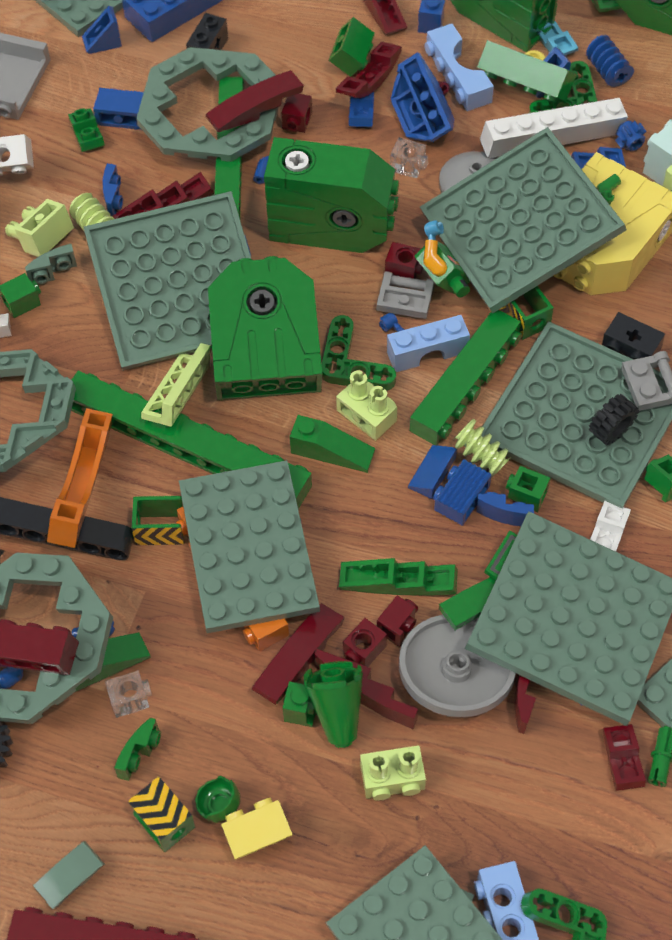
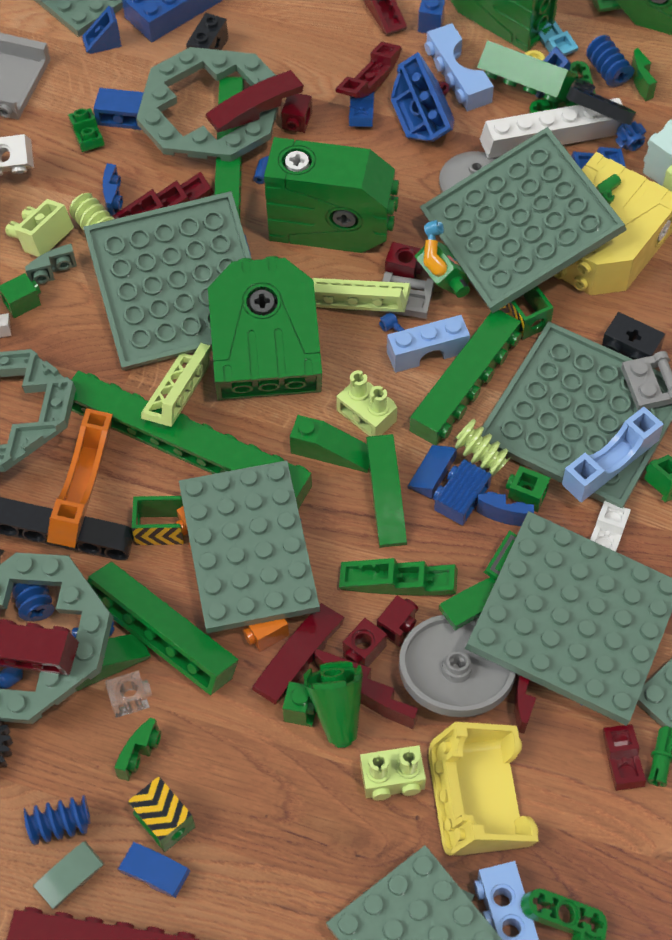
green hair [195,776,240,823] -> none
light yellow brick [221,797,292,860] -> none
green beam [322,315,396,391] -> none
green brick [328,17,375,77] -> none
clear brick [390,137,429,178] -> none
black tyre [589,394,639,445] -> none
none -> blue piece [12,583,55,622]
none -> blue piece [24,795,91,845]
none -> green brick [87,561,239,696]
none -> blue slope [118,842,190,898]
none -> yellowish green fence [313,278,411,312]
none -> green slope [366,434,407,548]
none -> light yellow windscreen [428,722,539,856]
none -> light blue arch [562,407,664,503]
none -> black beam [566,79,636,125]
none -> green slope [631,48,657,101]

